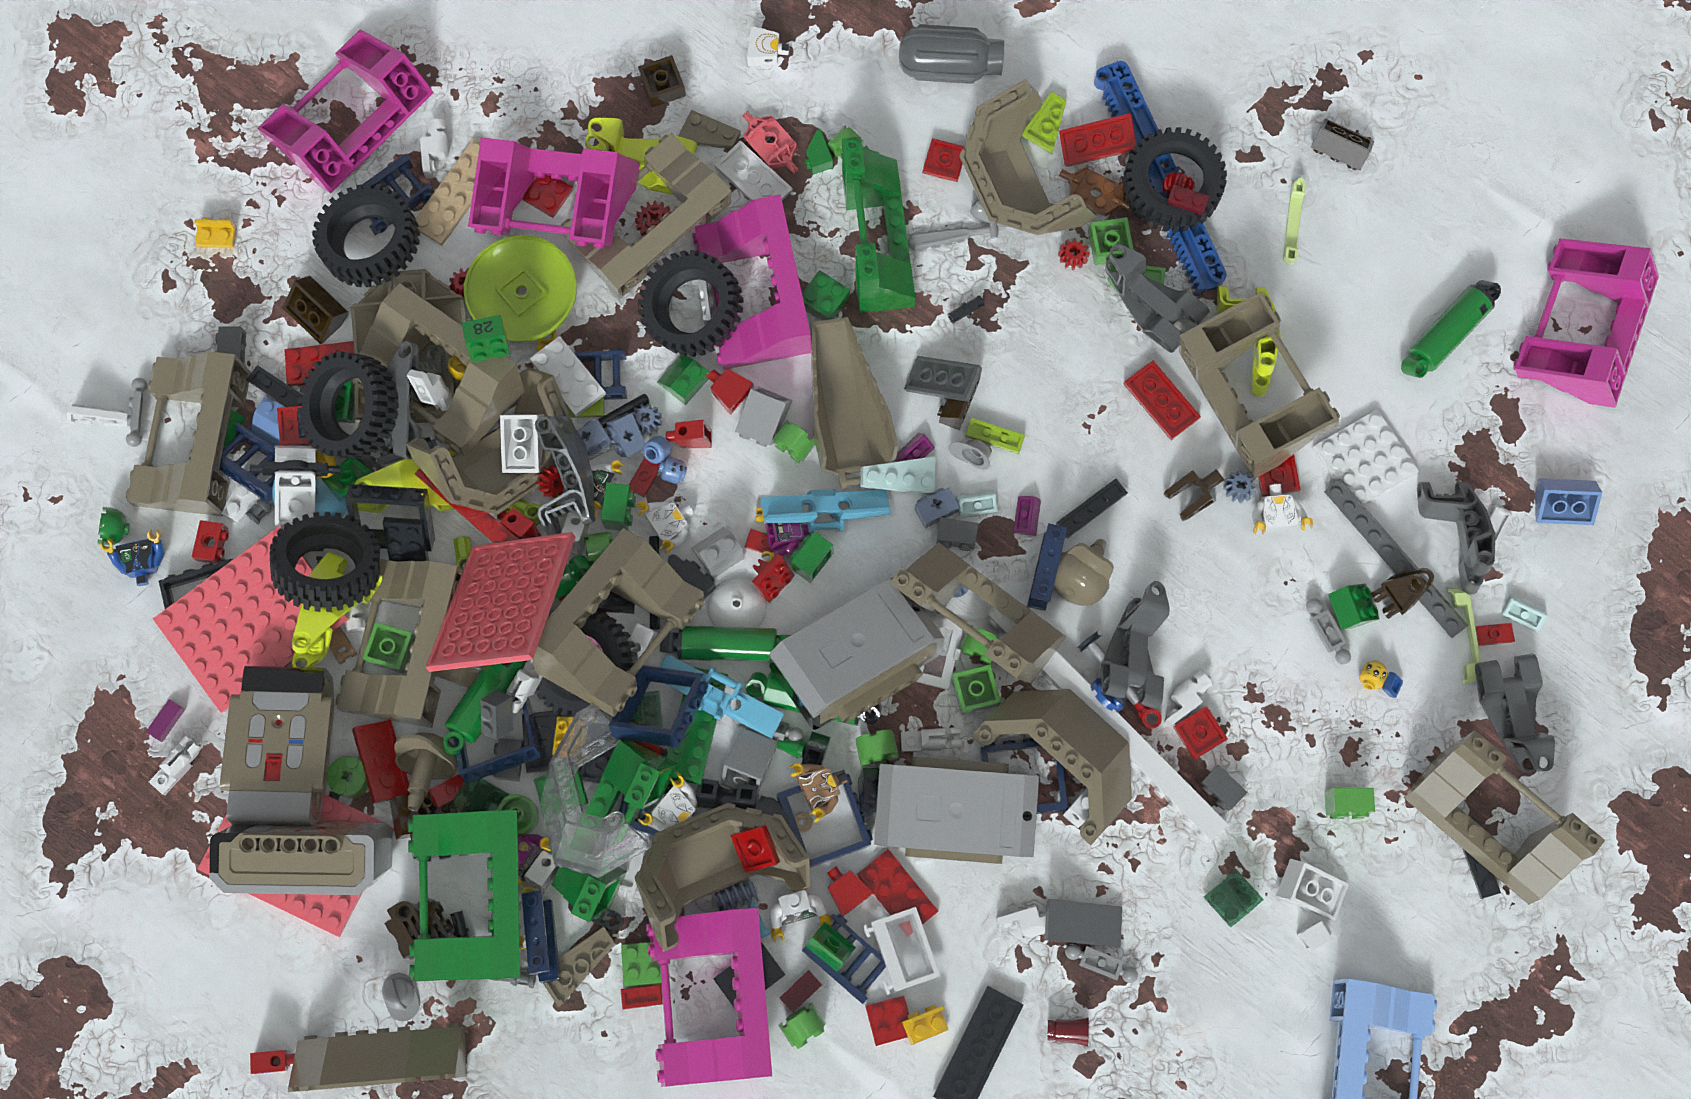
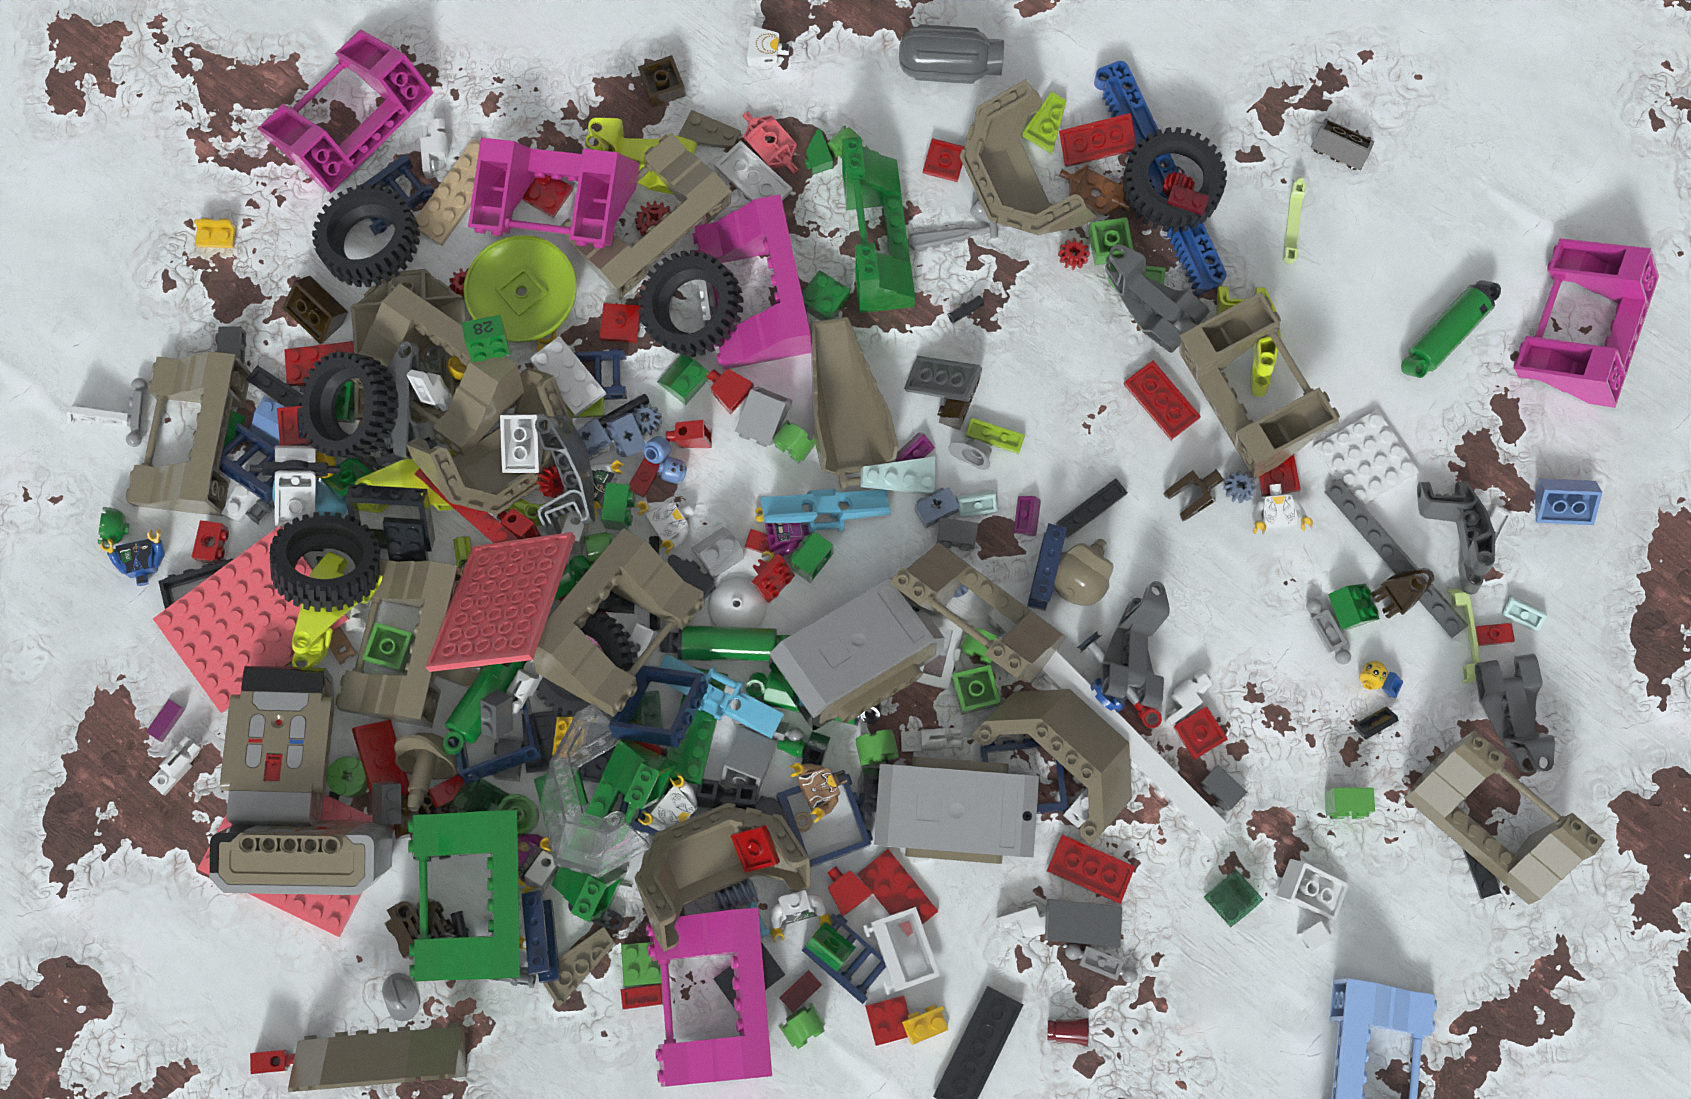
none -> dark grey brick [372,781,401,825]
none -> red plate [600,303,641,343]
none -> red plate [1046,834,1135,904]
none -> black plate [1354,706,1399,740]

